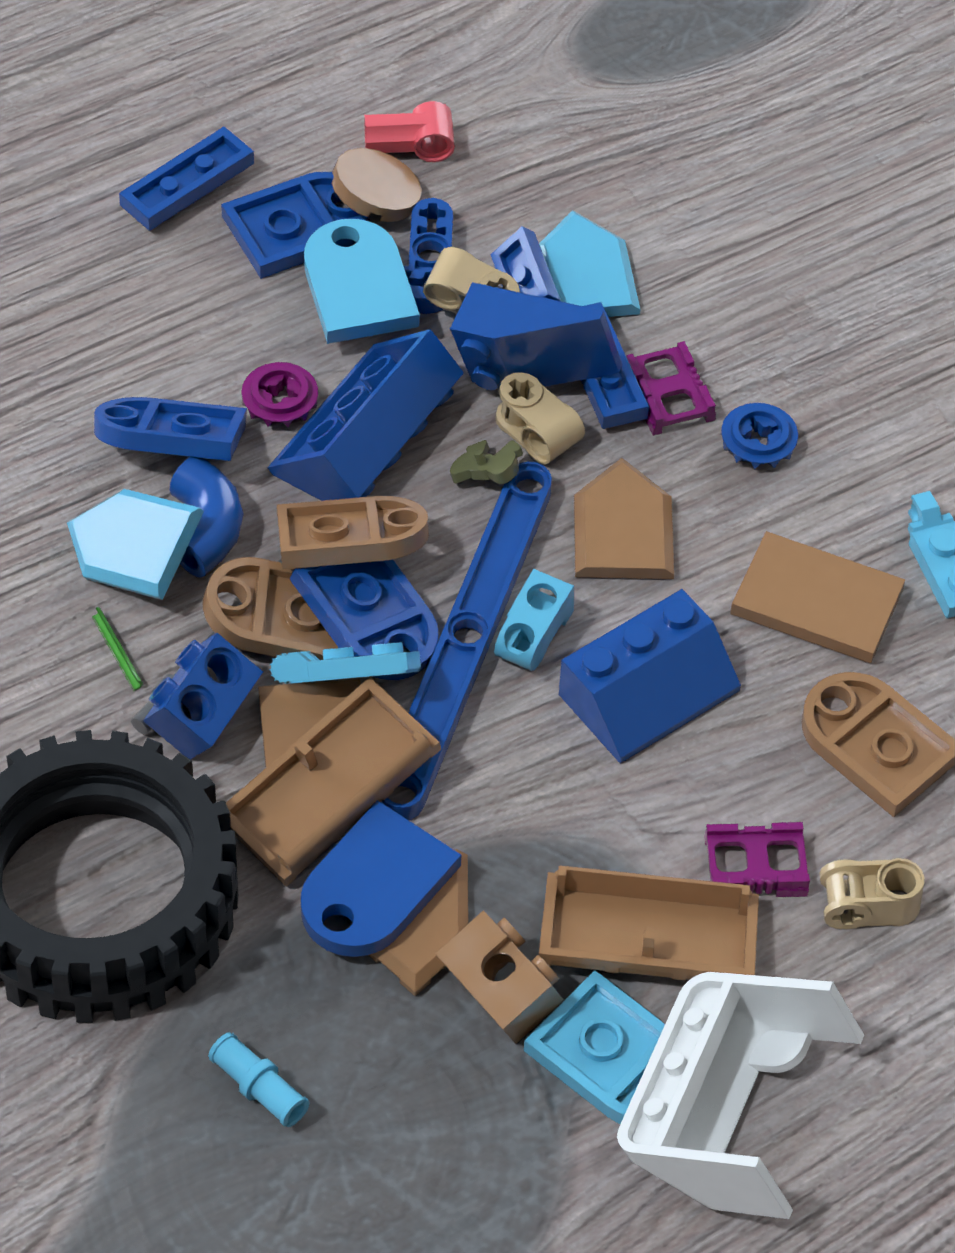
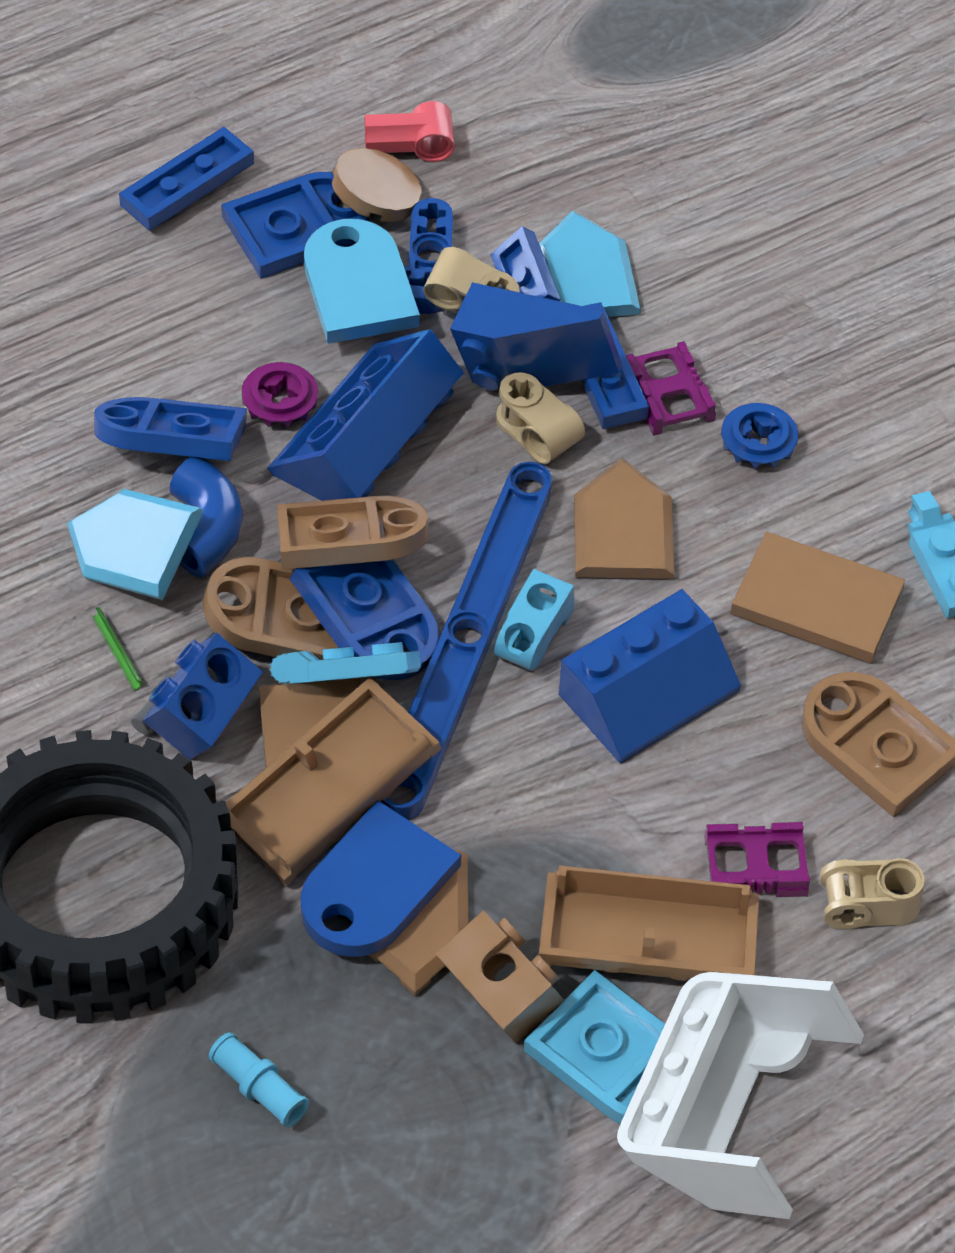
olive piece [450,440,523,484] -> none

